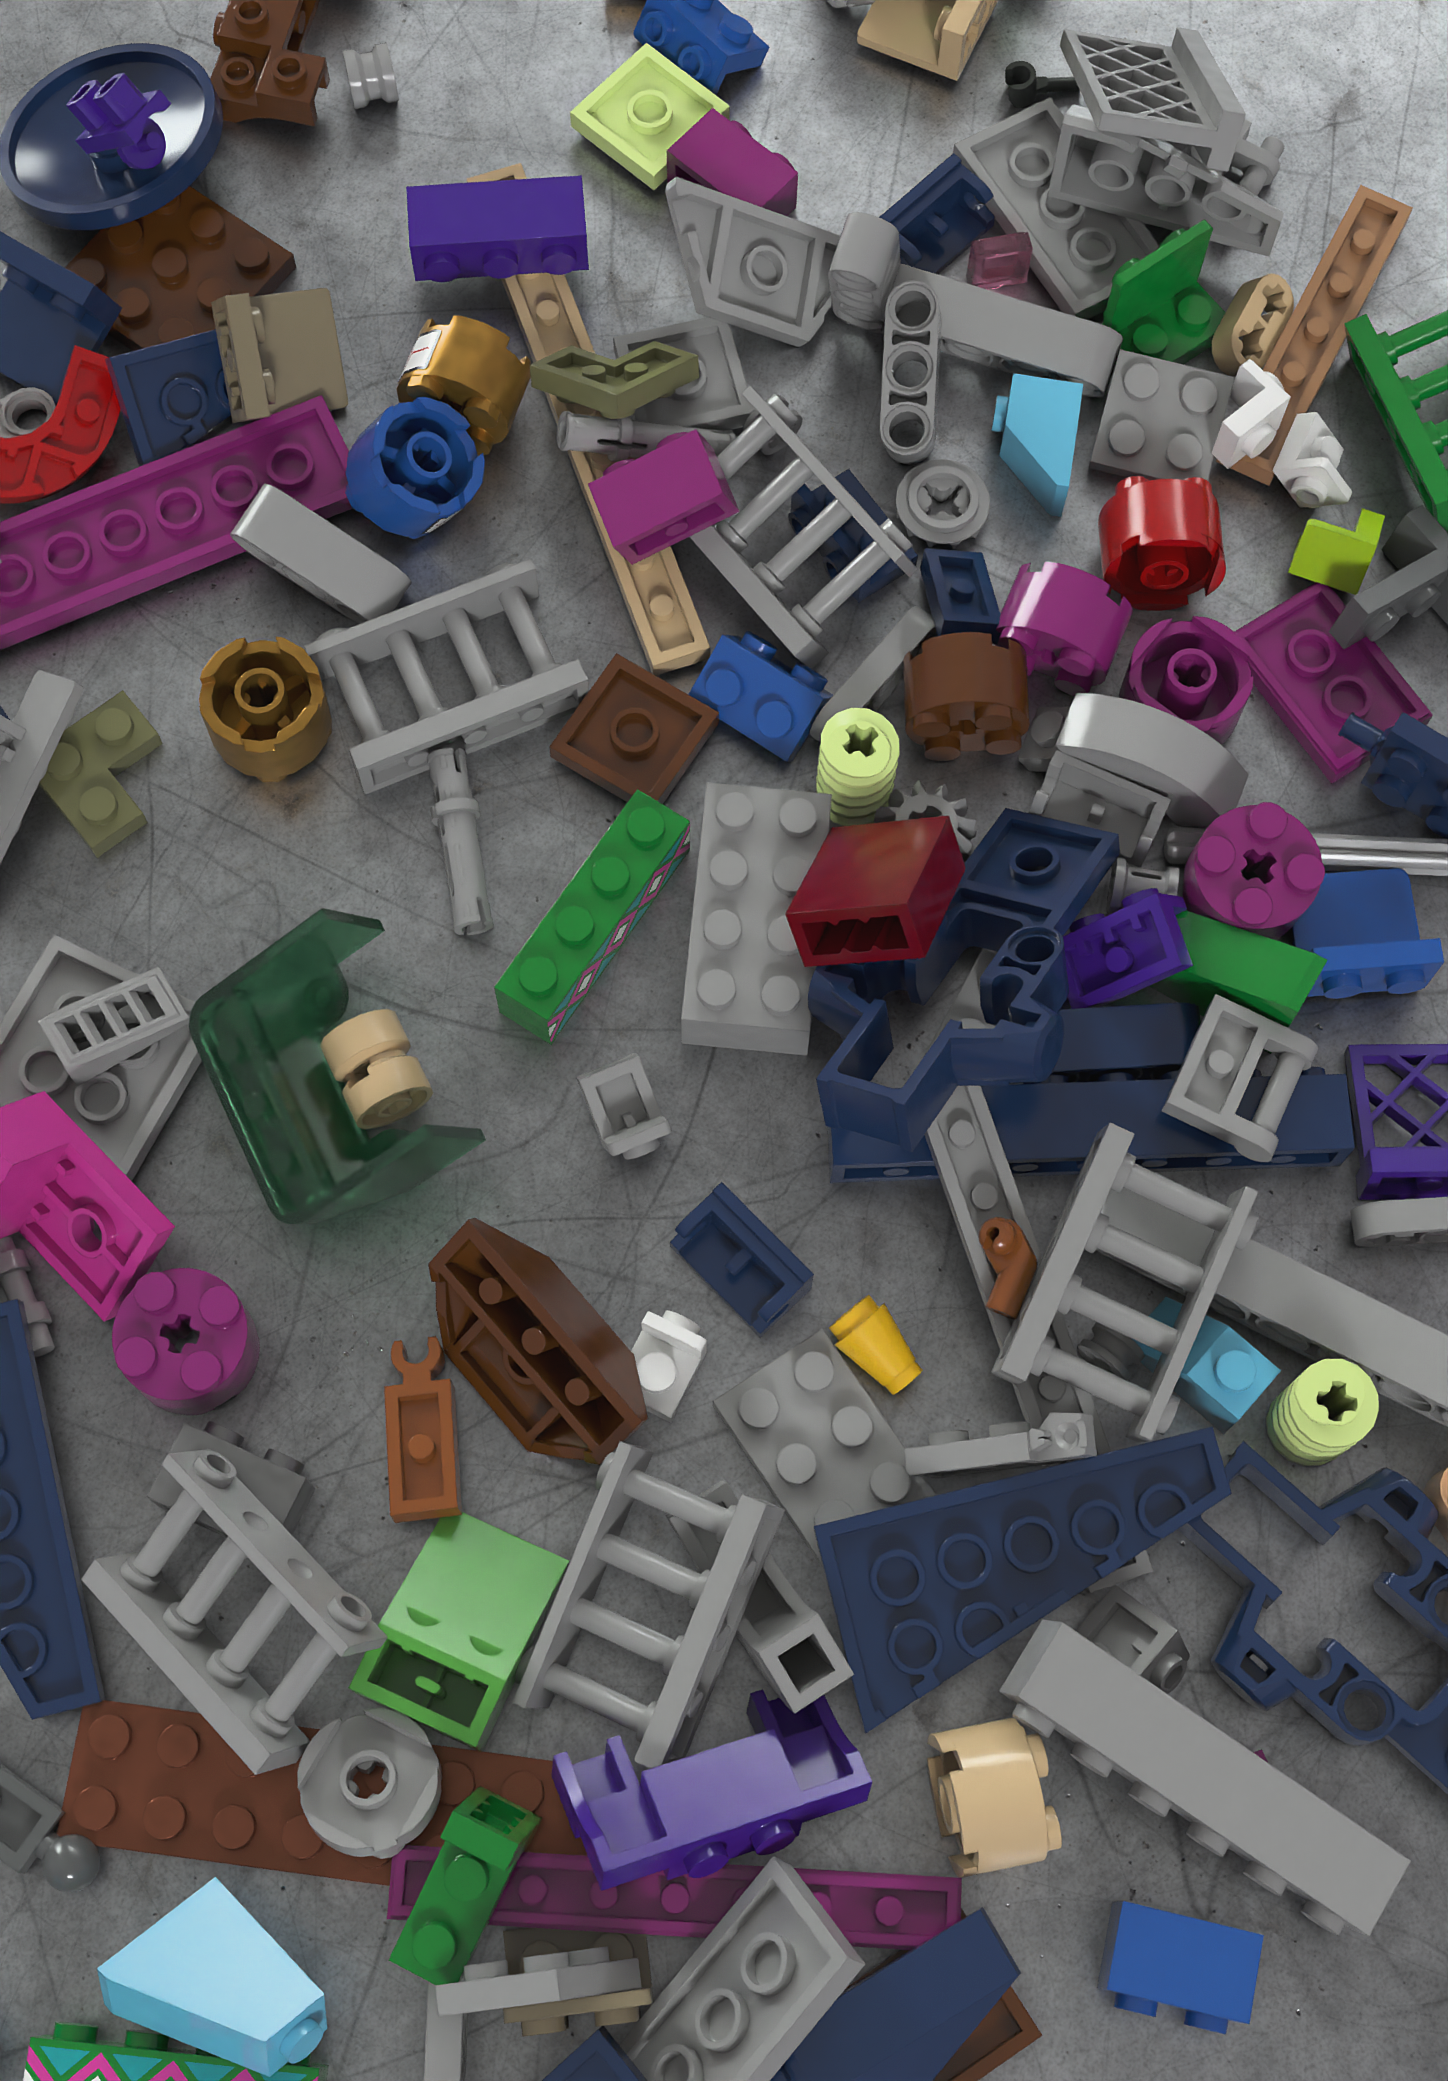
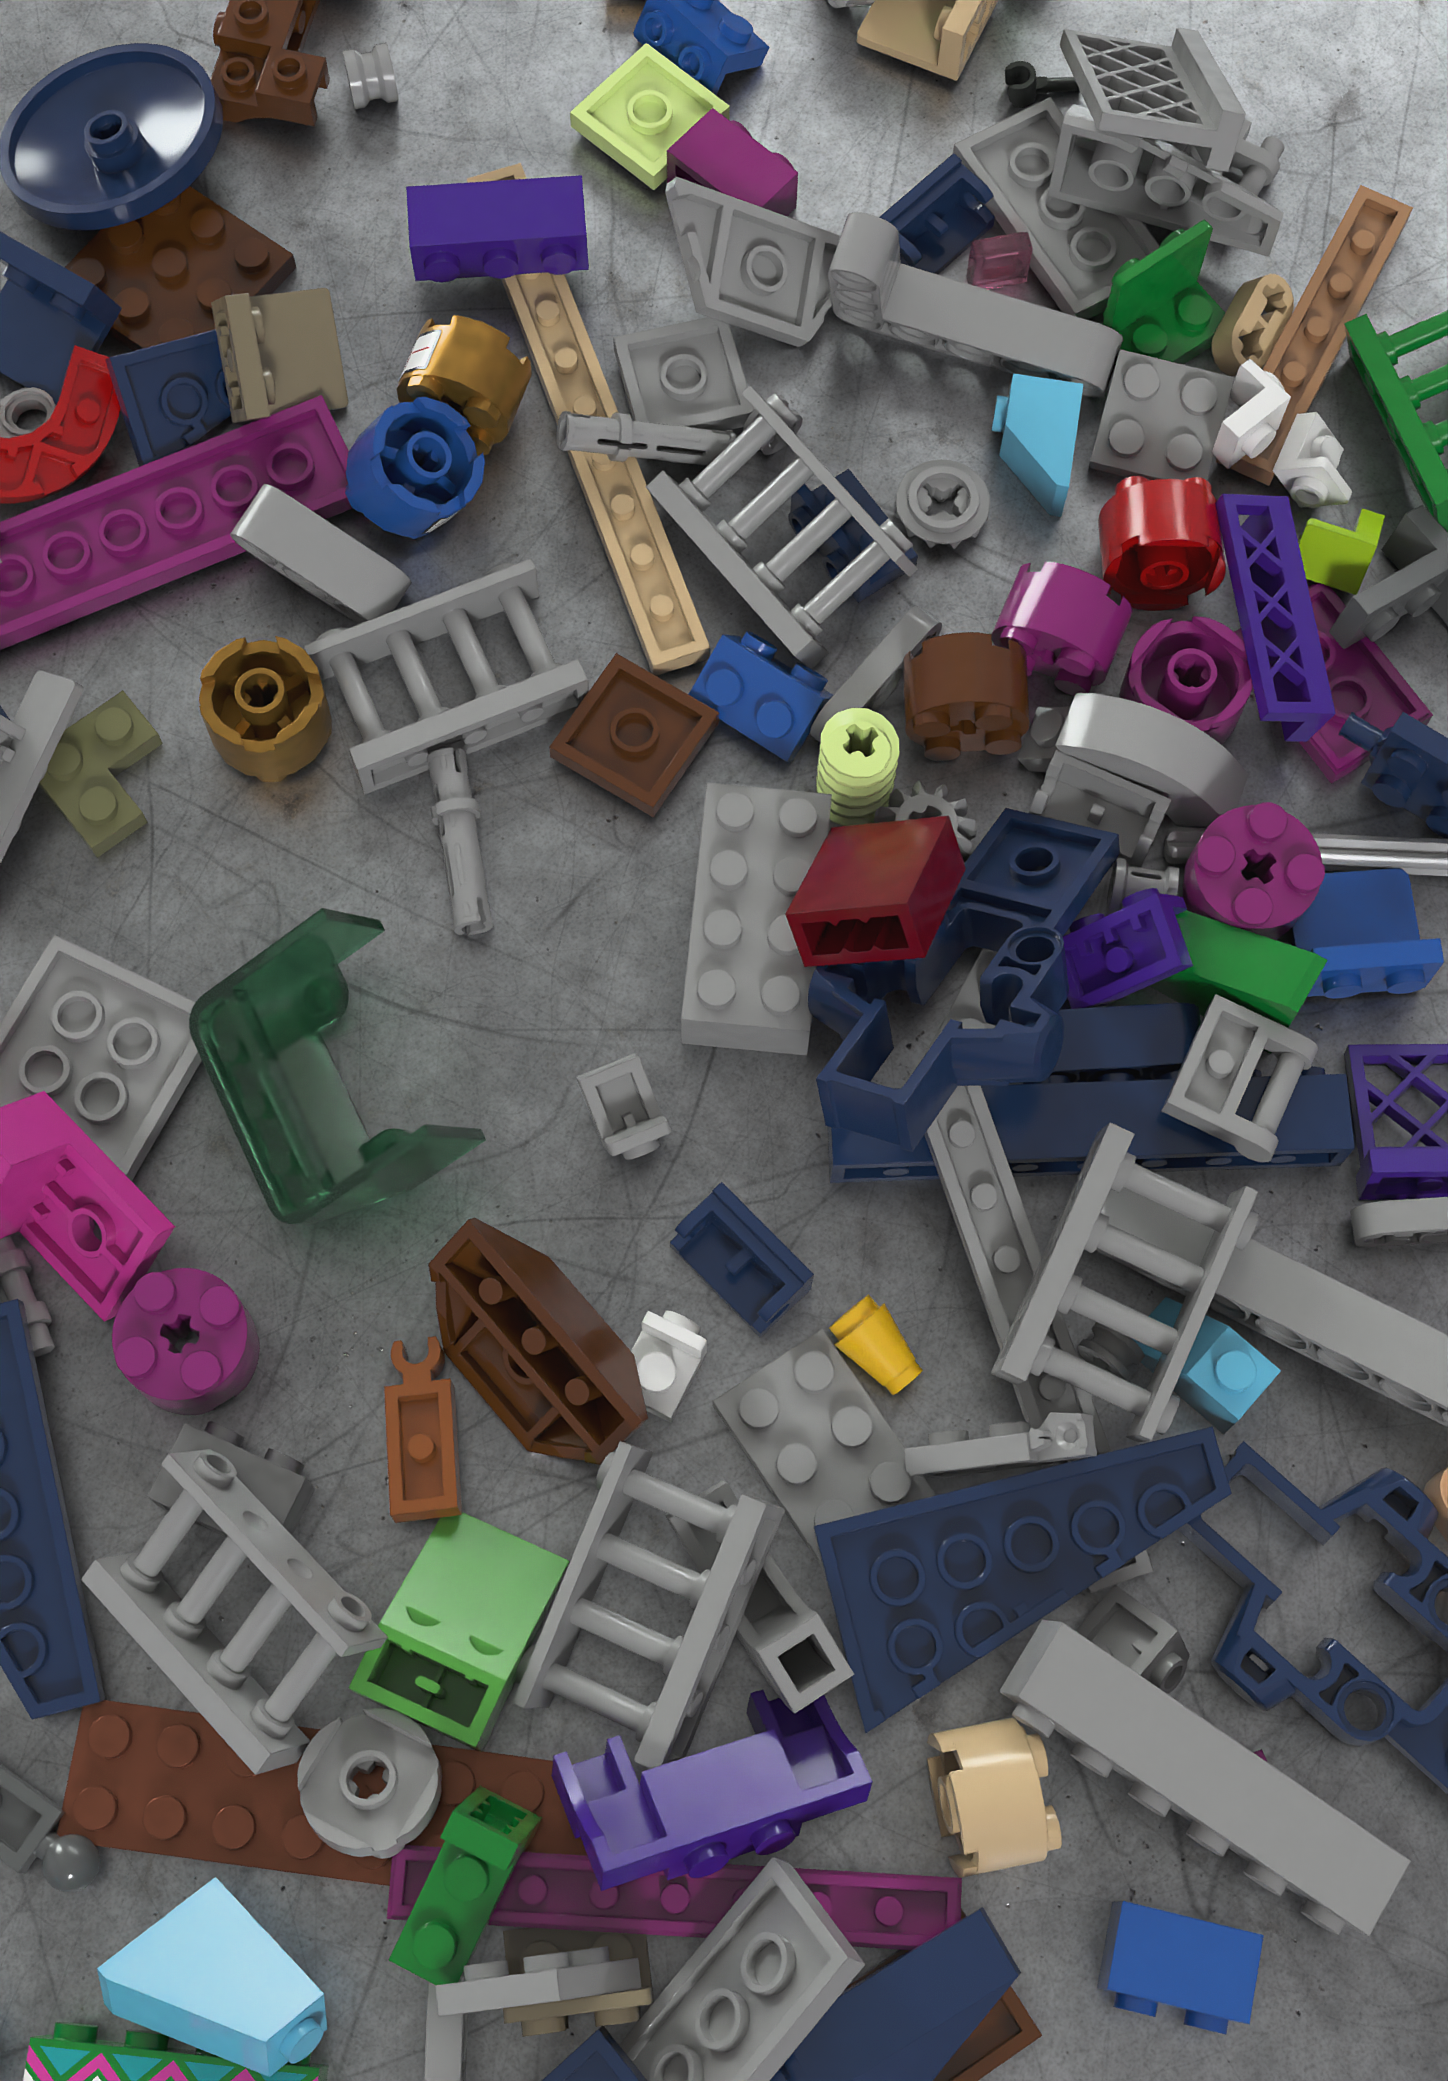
light grey slope [38,967,191,1087] -> none
dark purple hips [66,73,172,170] -> none
tan wheel [320,1009,433,1129] -> none
green brick [494,789,690,1045] -> none
olive plate [530,341,699,419] -> none
magenta brick [588,429,740,565] -> none
light grey beam [880,280,942,465] -> none
dark blue plate [920,548,1001,644] -> none
dark orange arm [978,1217,1038,1320] -> none
yellowish green piece [1266,1359,1379,1466] -> none
none -> dark purple fence [1215,494,1336,742]

